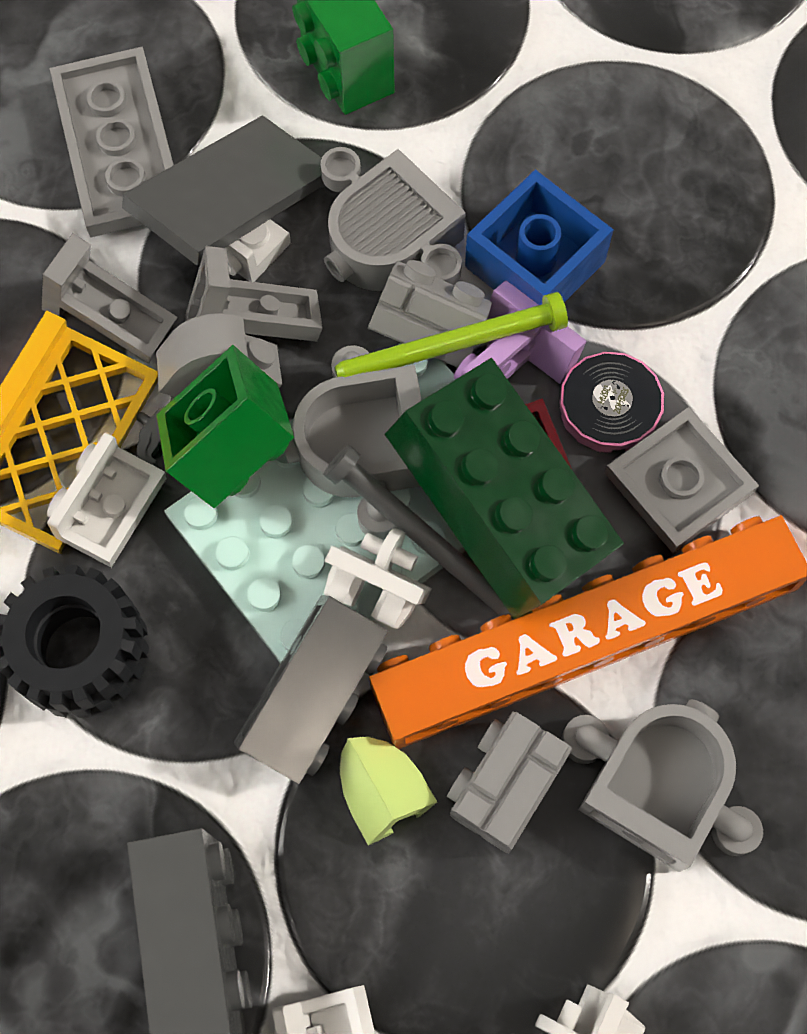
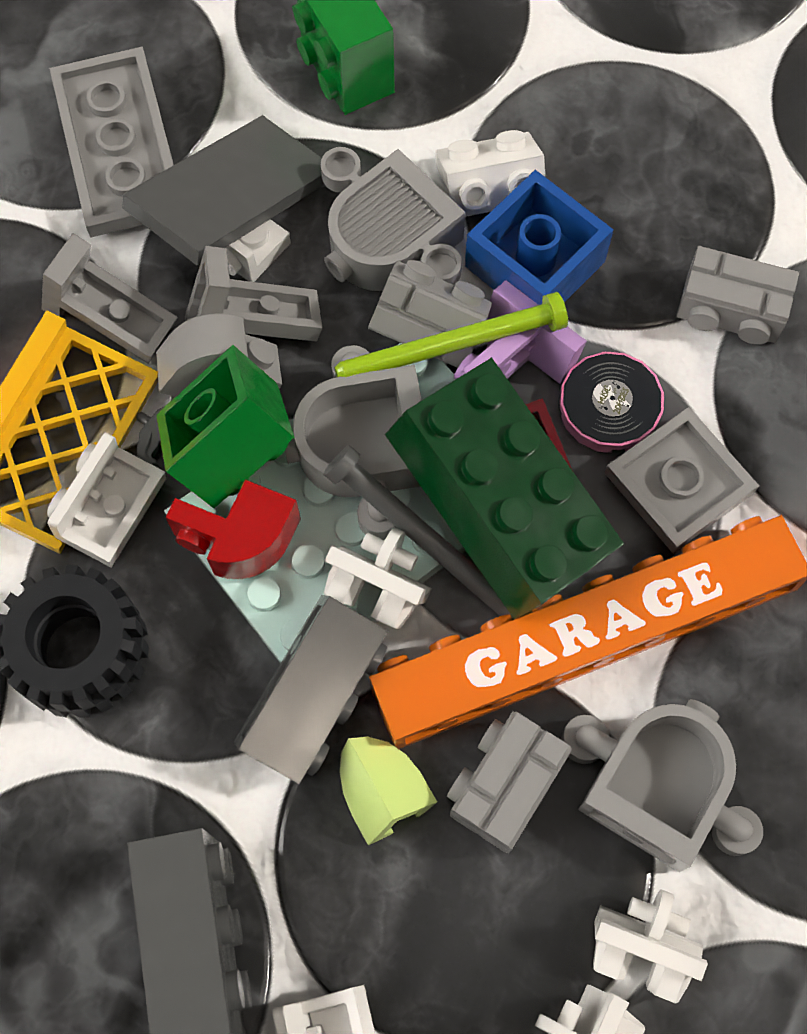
none -> red brick [165,479,301,579]
none -> white bracket [435,130,545,217]
none -> white hips [593,889,708,1003]
none -> light grey brick [677,246,799,344]

